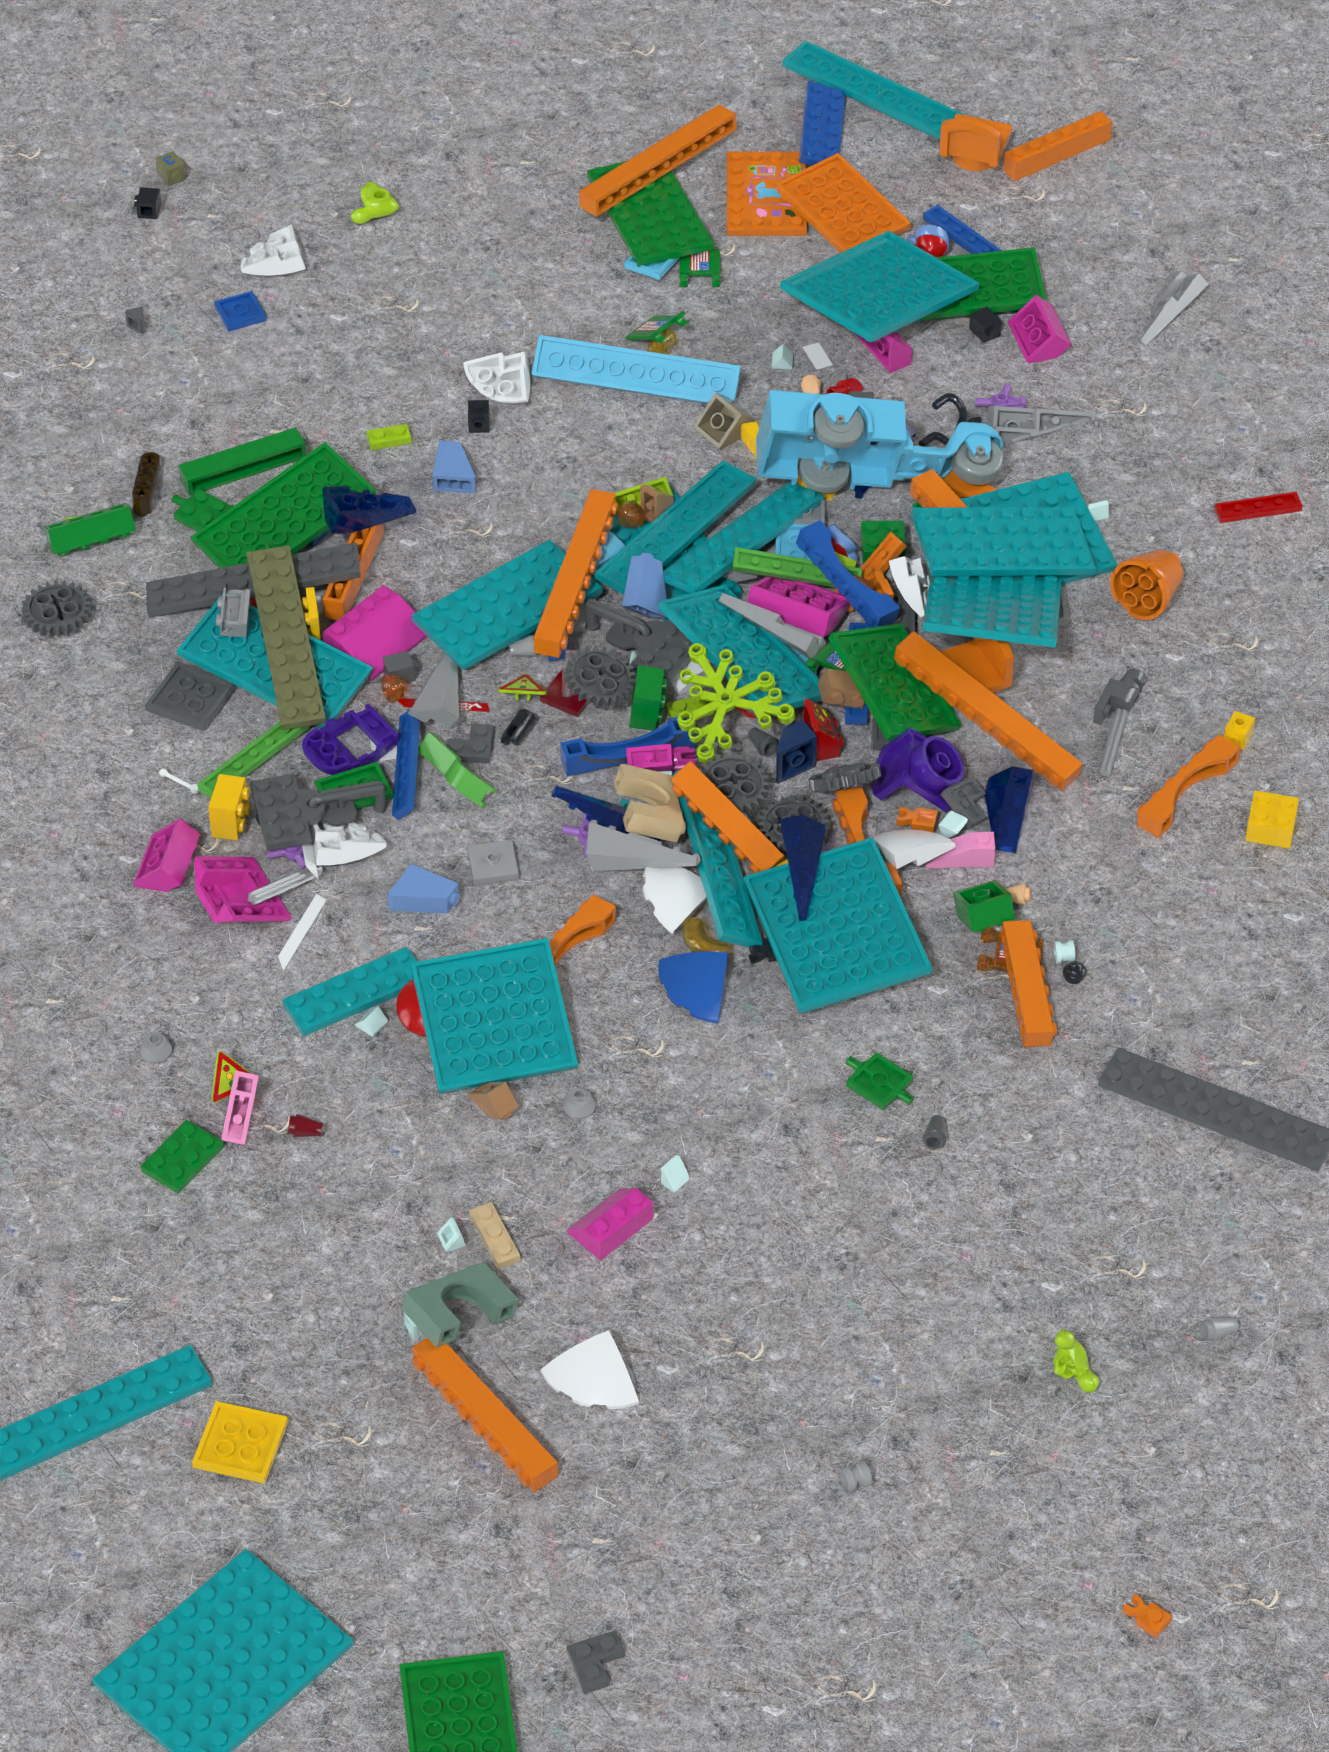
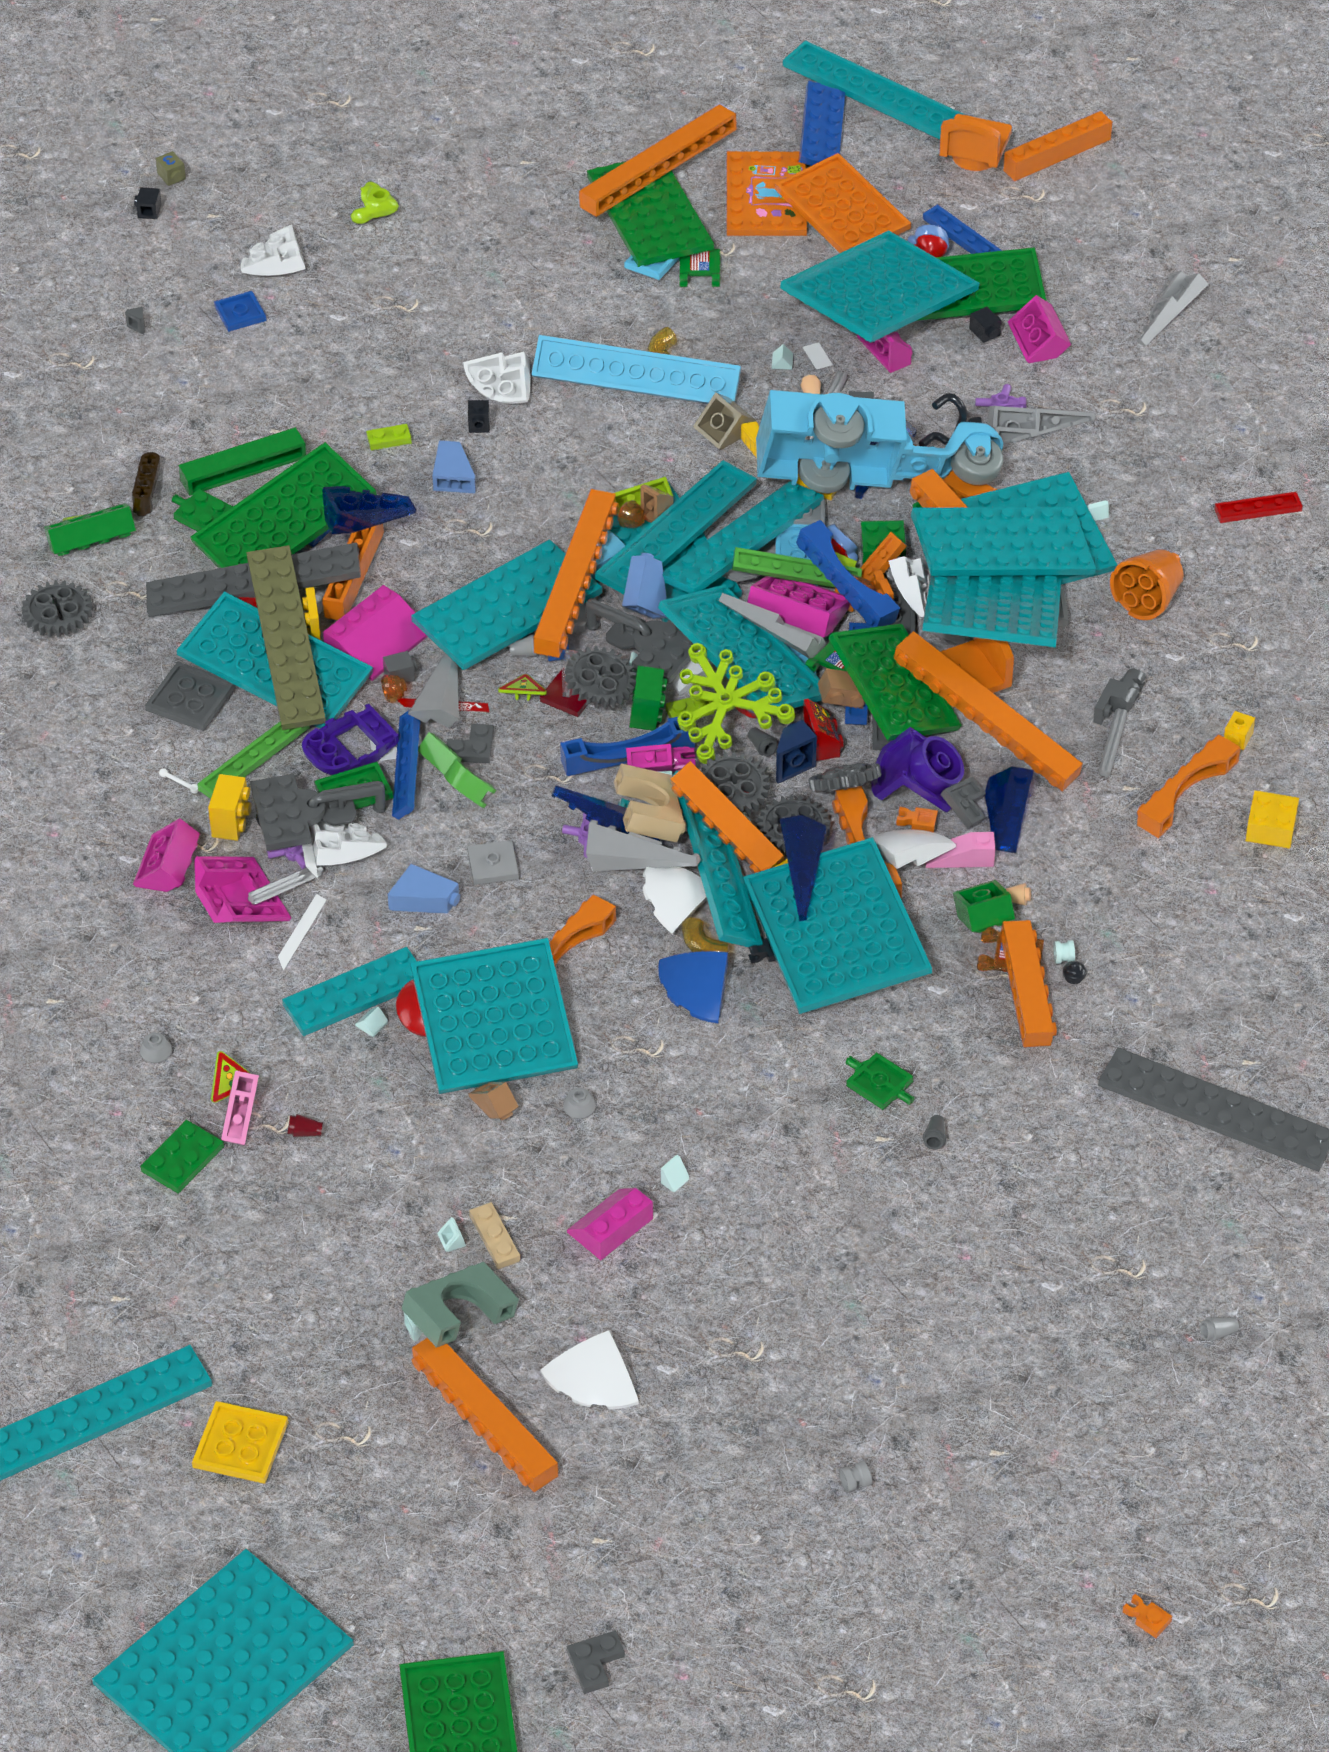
light grey hinge [216,588,250,637] -> none
black hinge [500,709,536,746] -> none
green flag [626,311,689,343] -> none
red arm [826,378,862,395] -> none
light aqua slope [939,811,968,838] -> none
lime head [1052,1329,1099,1393] -> none

